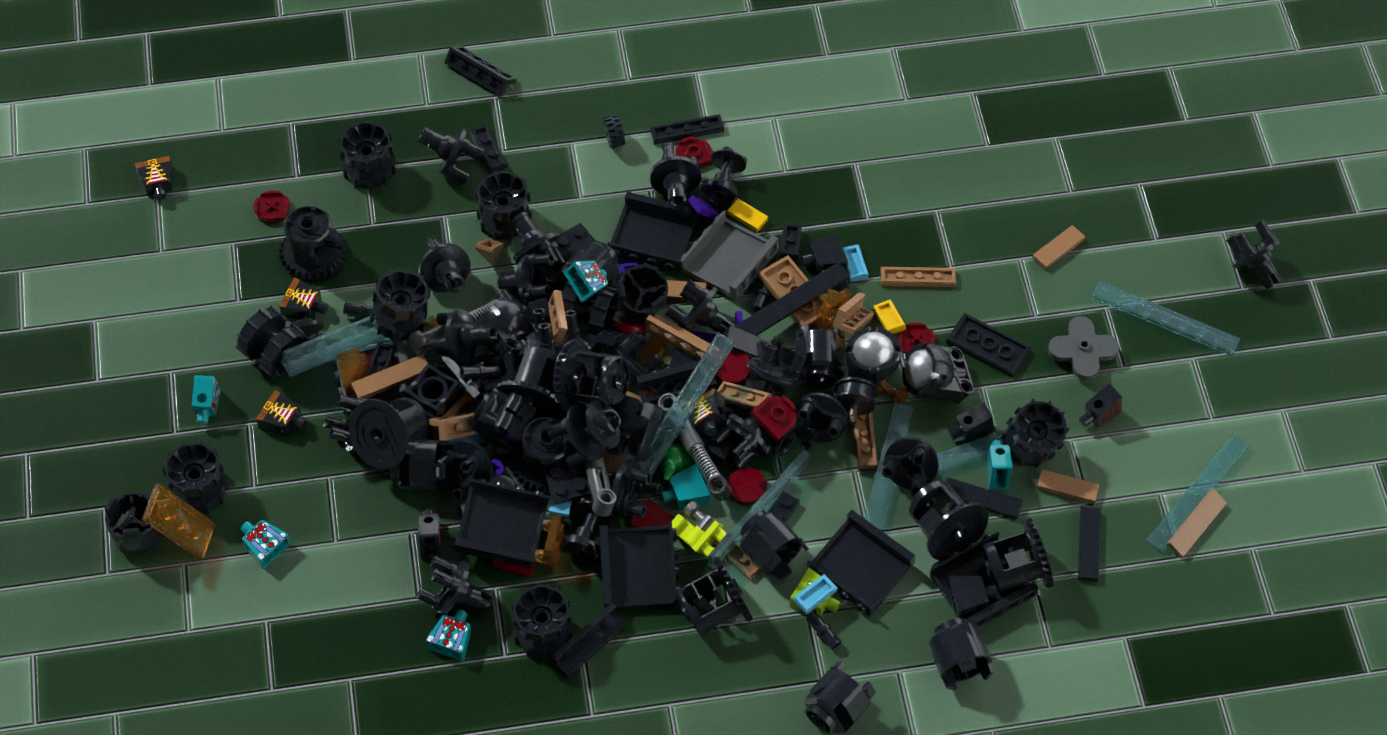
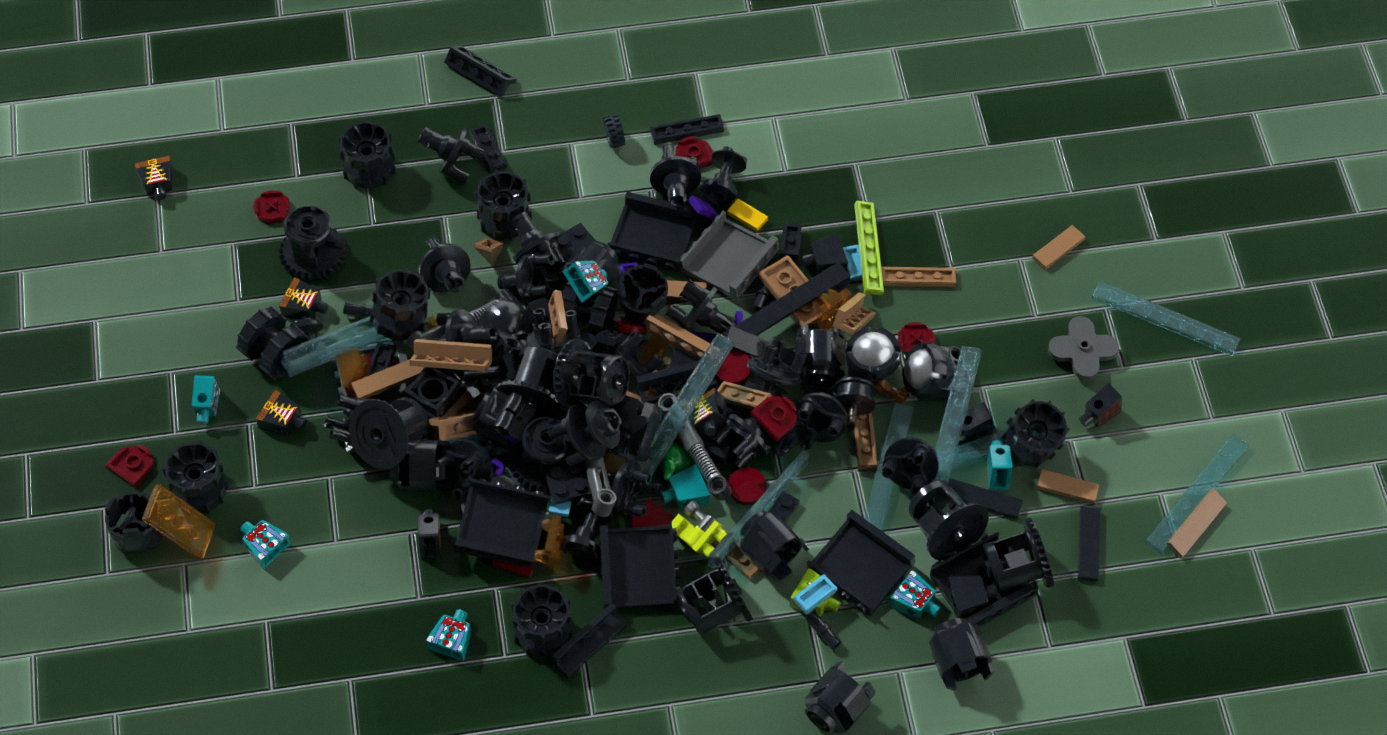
black piece [416,555,493,615] -> none
yellow tile [873,299,906,334] -> none
black tile [946,313,1031,378] -> none
black piece [1226,219,1281,289] -> none
none -> dark red tile [105,445,154,489]
none -> medium nougat fence [410,339,492,372]
none -> lime tile [854,201,884,296]
none -> torso [889,570,941,620]
none -> clear light blue tile [932,346,982,483]

